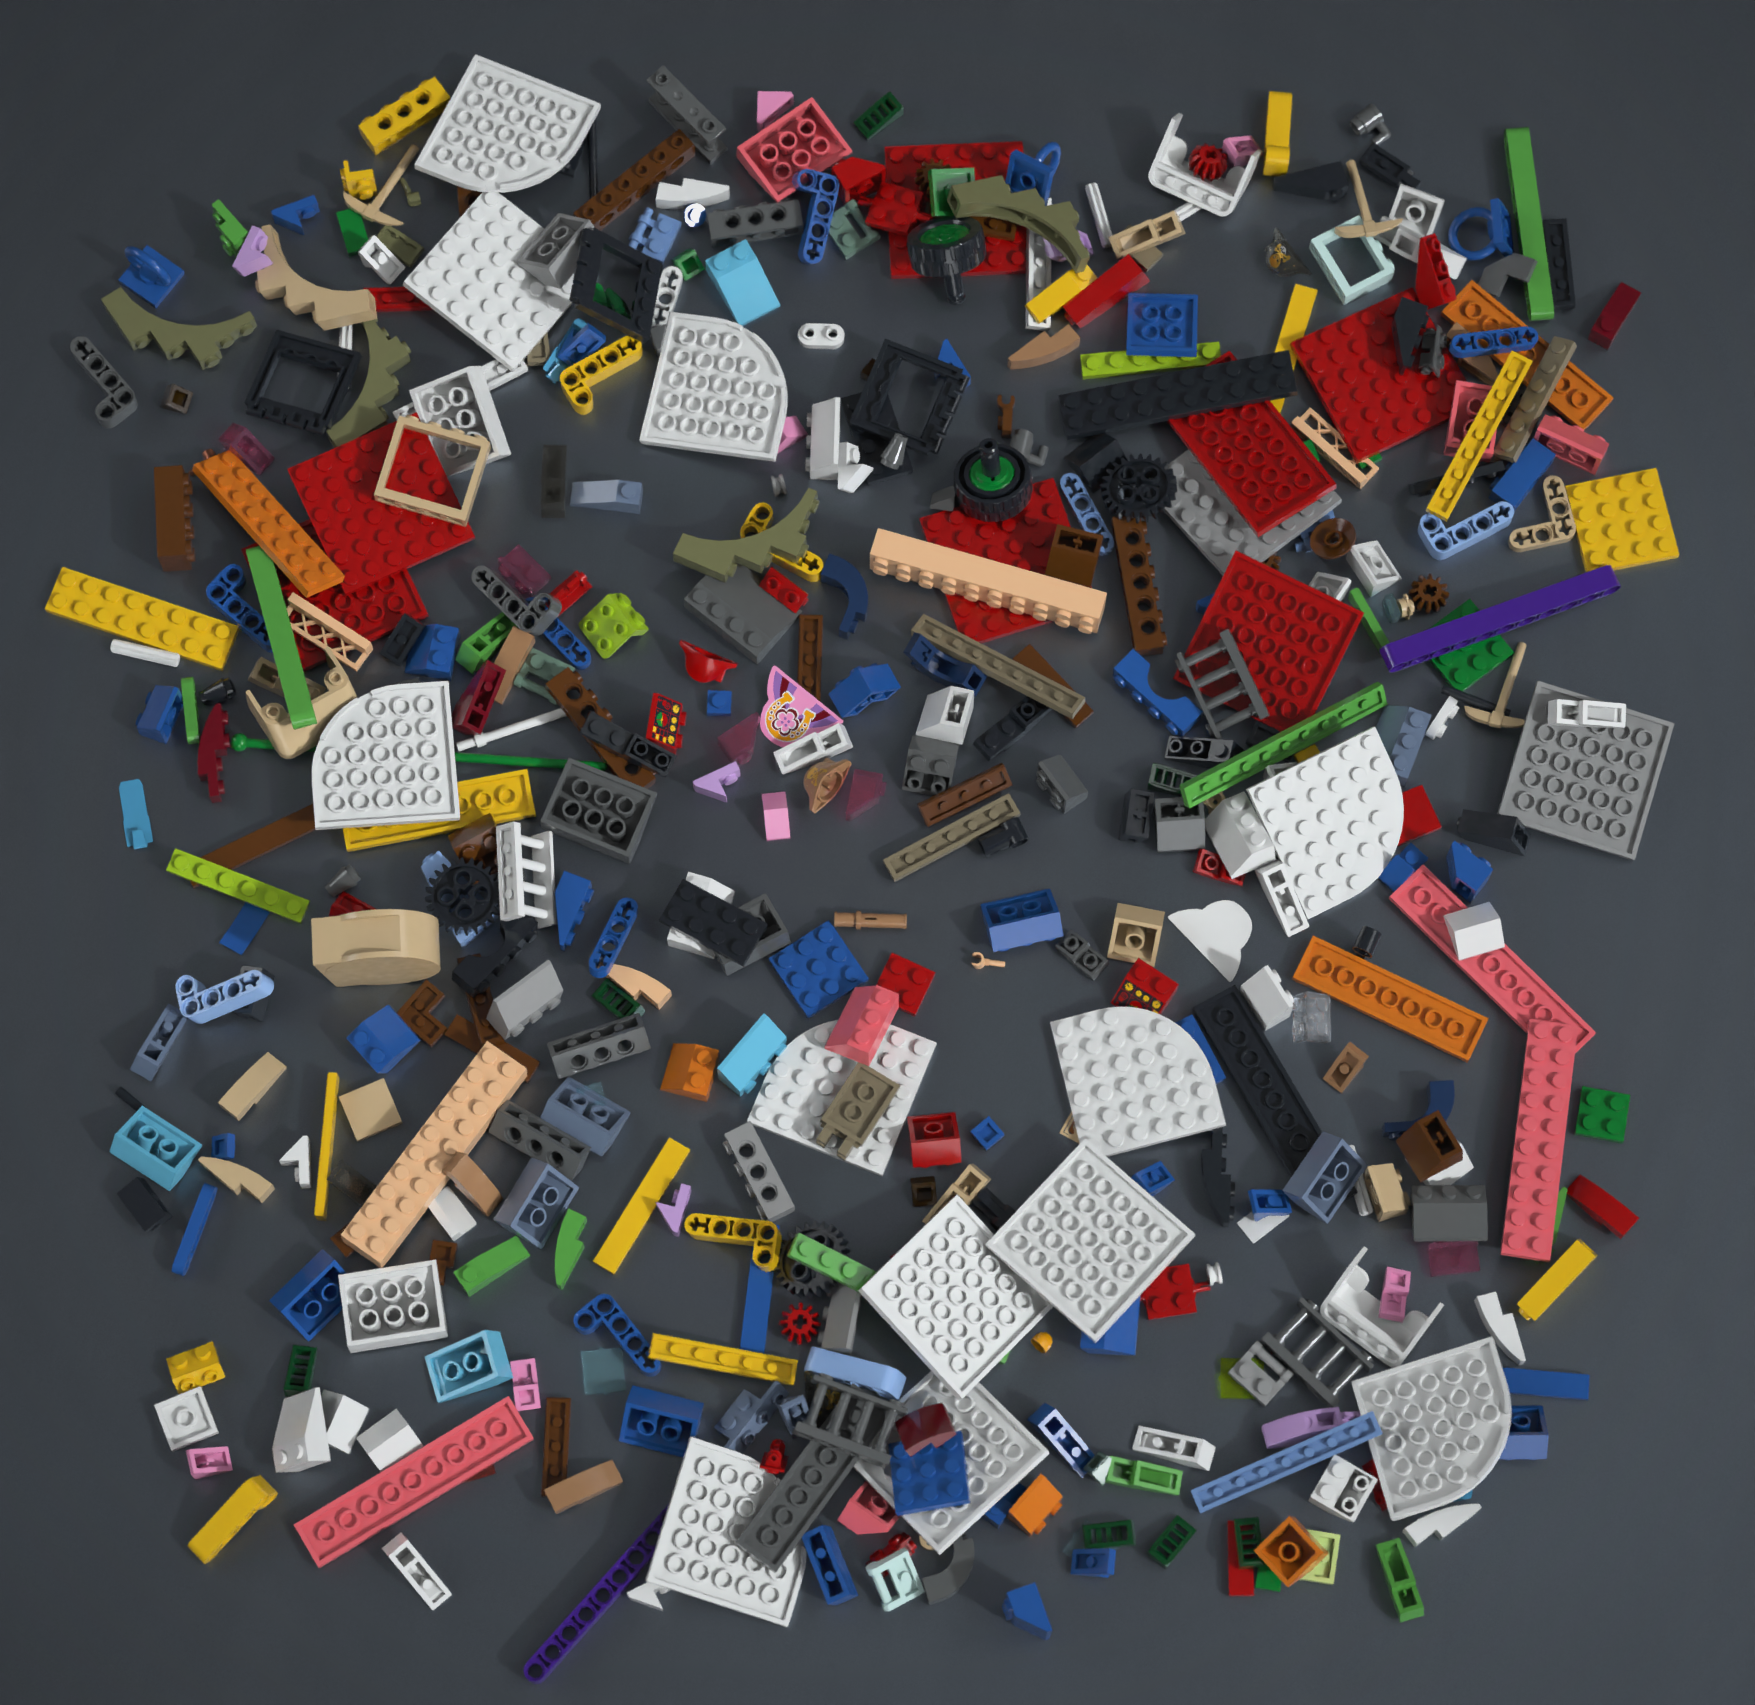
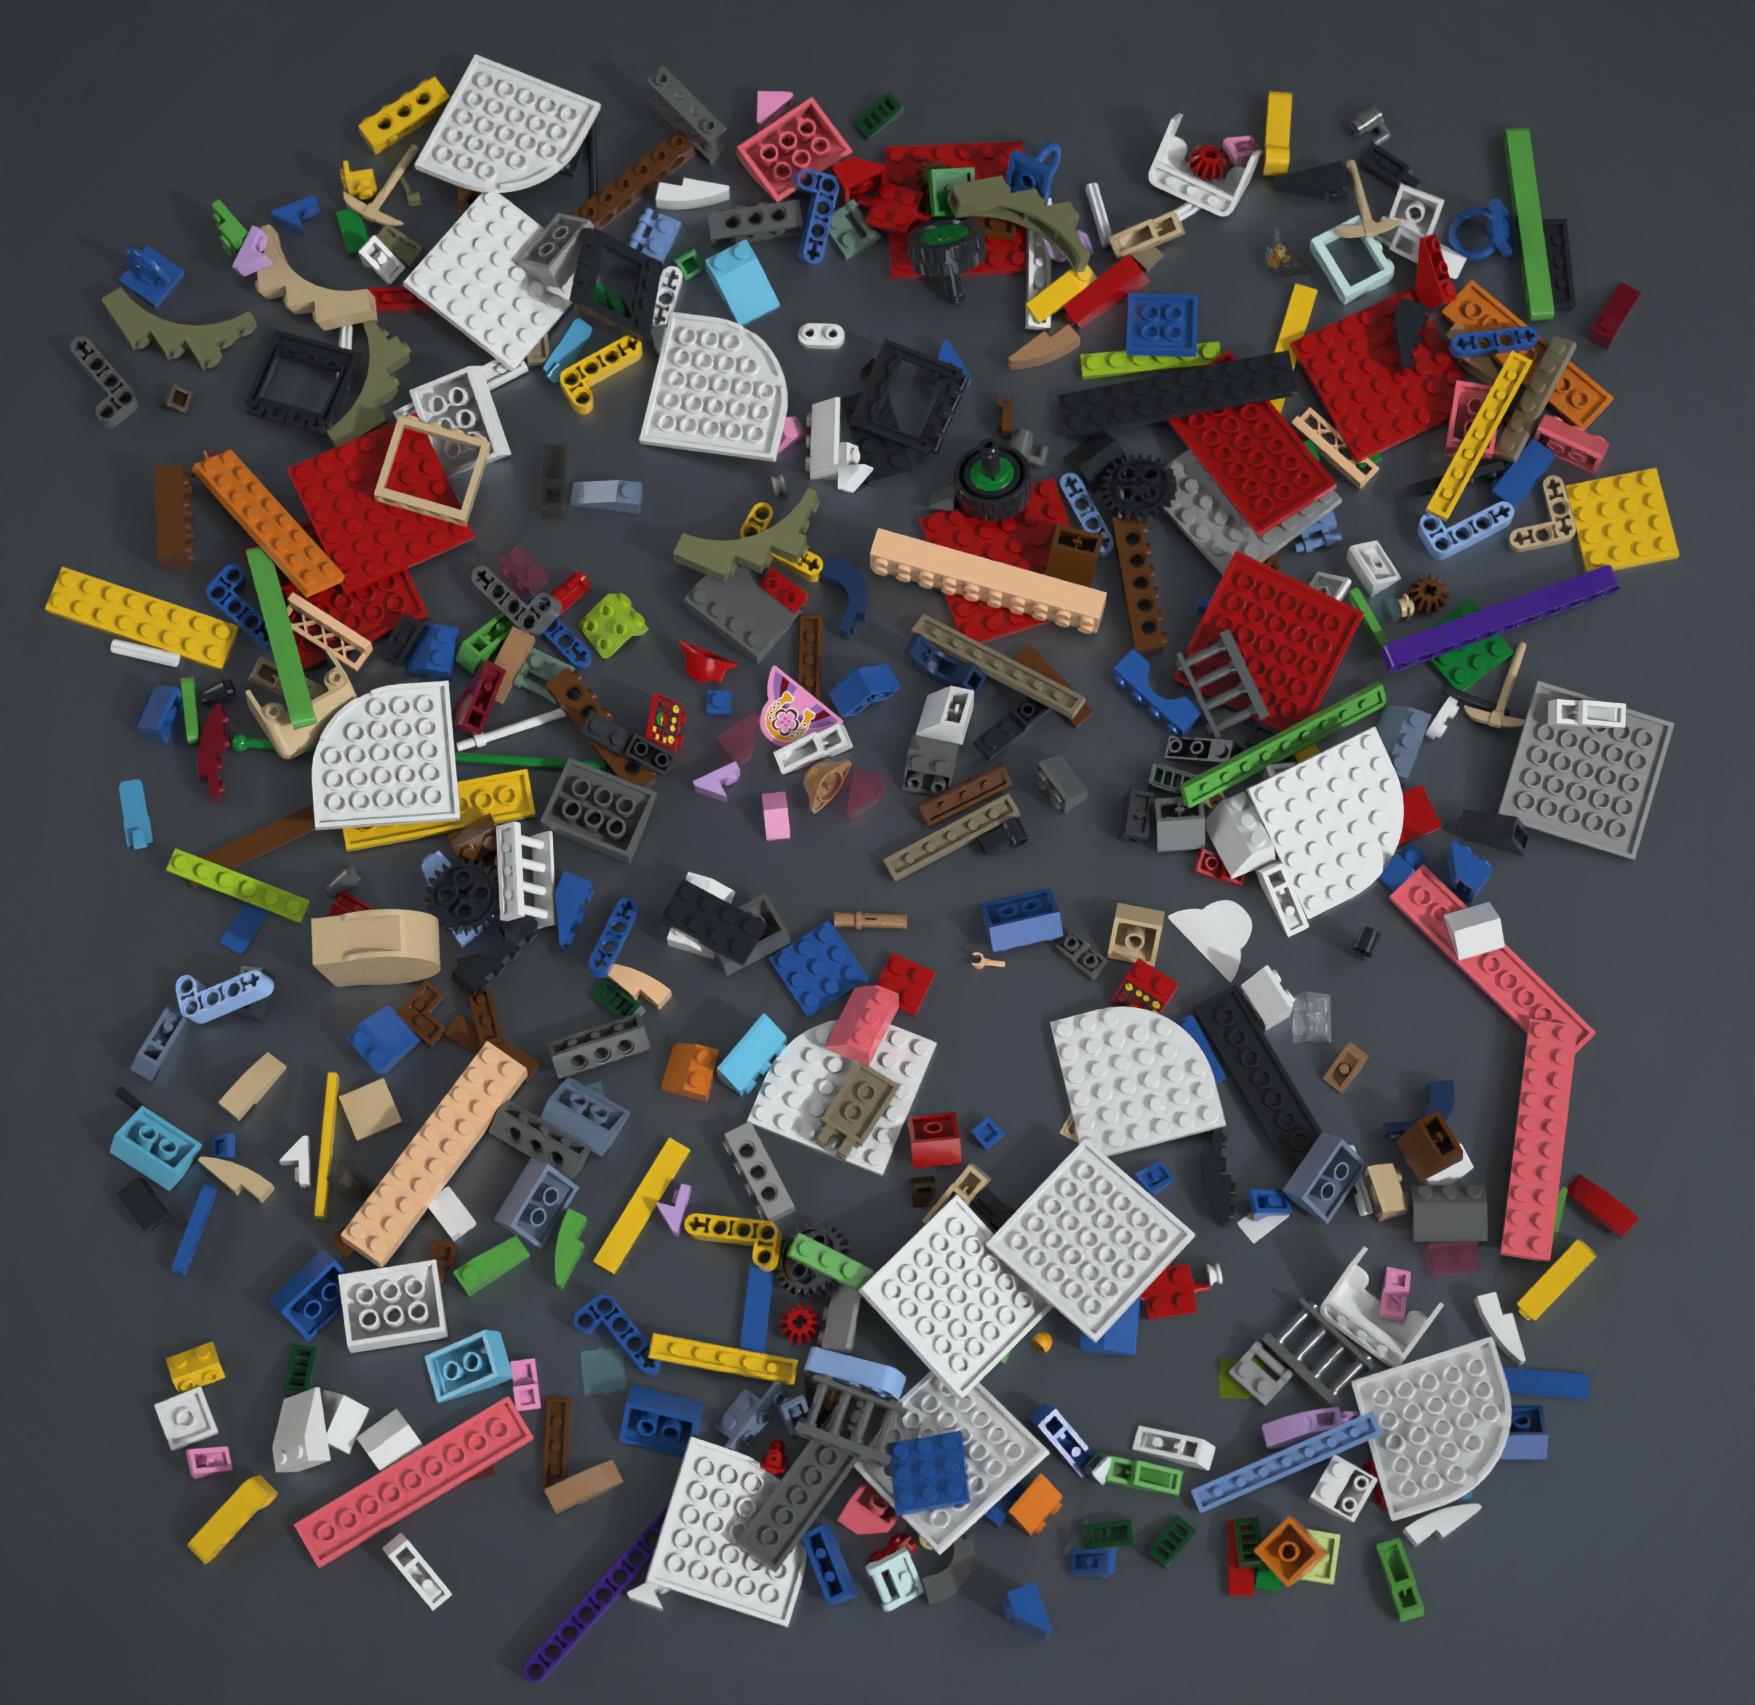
clear pink slope [218,423,275,475] -> none
medium nougat slope [442,1152,504,1217] -> none
light grey slope [486,959,563,1040] -> none
blue slope [557,323,606,366] -> none
plate [683,203,706,227] -> none
dark grey cone [881,433,908,470] -> none
dark red slope [894,1403,956,1456] -> none
orange plate [1292,935,1489,1063] -> none
reddish brown dish [1310,518,1356,559] -> none
dark grey hinge [1419,325,1447,378] -> none
dark grey tile [1478,253,1537,298] -> none
green plate [1574,1086,1630,1144] -> none

